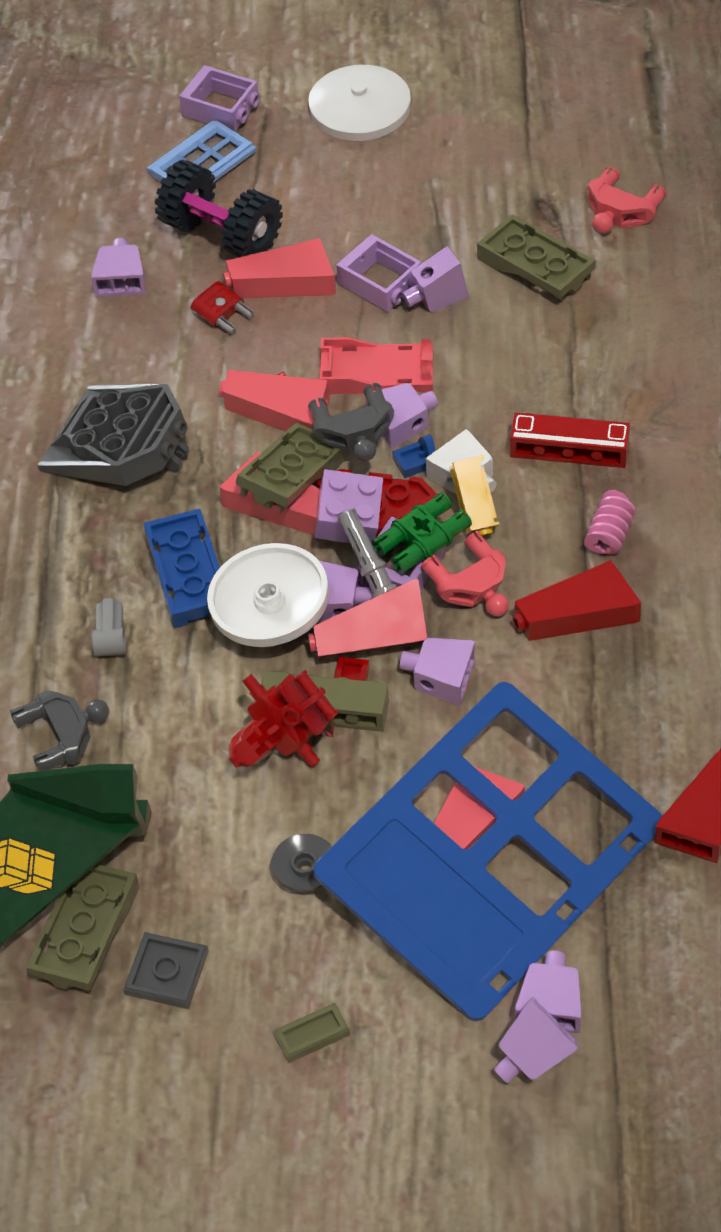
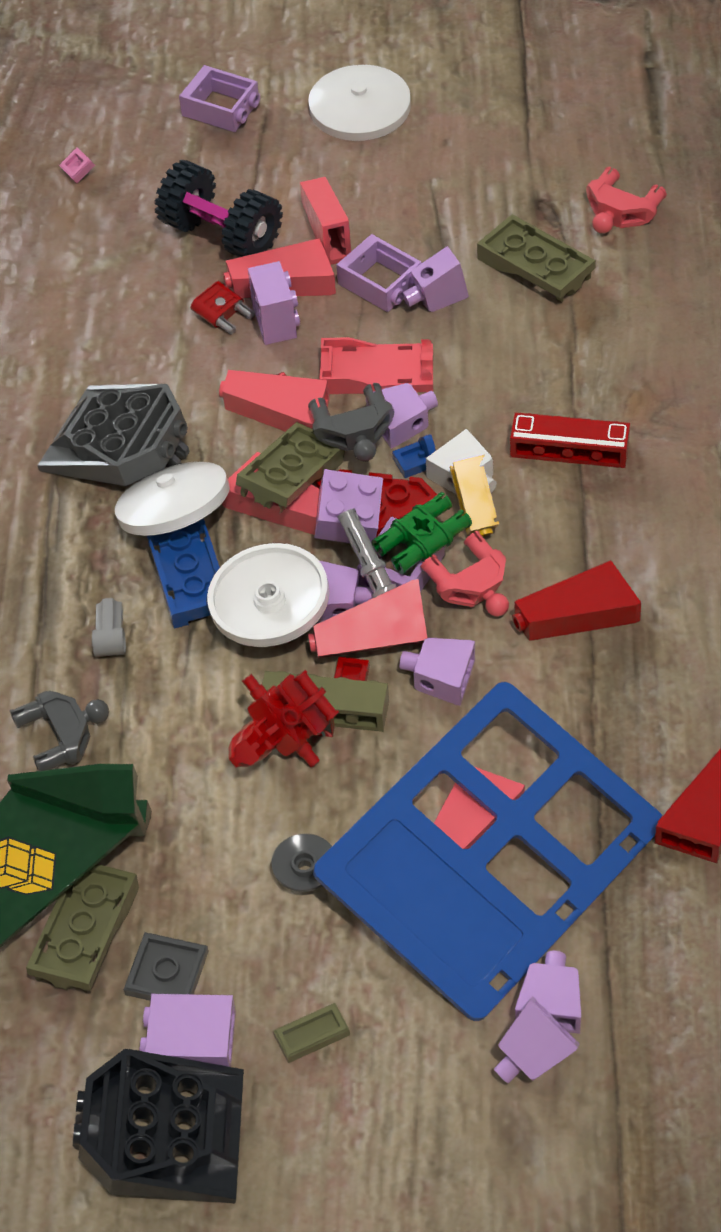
lavender torso [91,238,146,297] -> none
light blue piece [146,120,257,182] -> none
bright pink piece [584,490,636,555] -> none
none -> bright pink tile [59,147,95,183]
none -> black hinge [72,1049,244,1204]
none -> white dish [115,462,230,536]
none -> lavender brick [140,994,236,1067]
none -> lavender brick [248,261,300,345]
none -> coral slope [300,177,351,265]

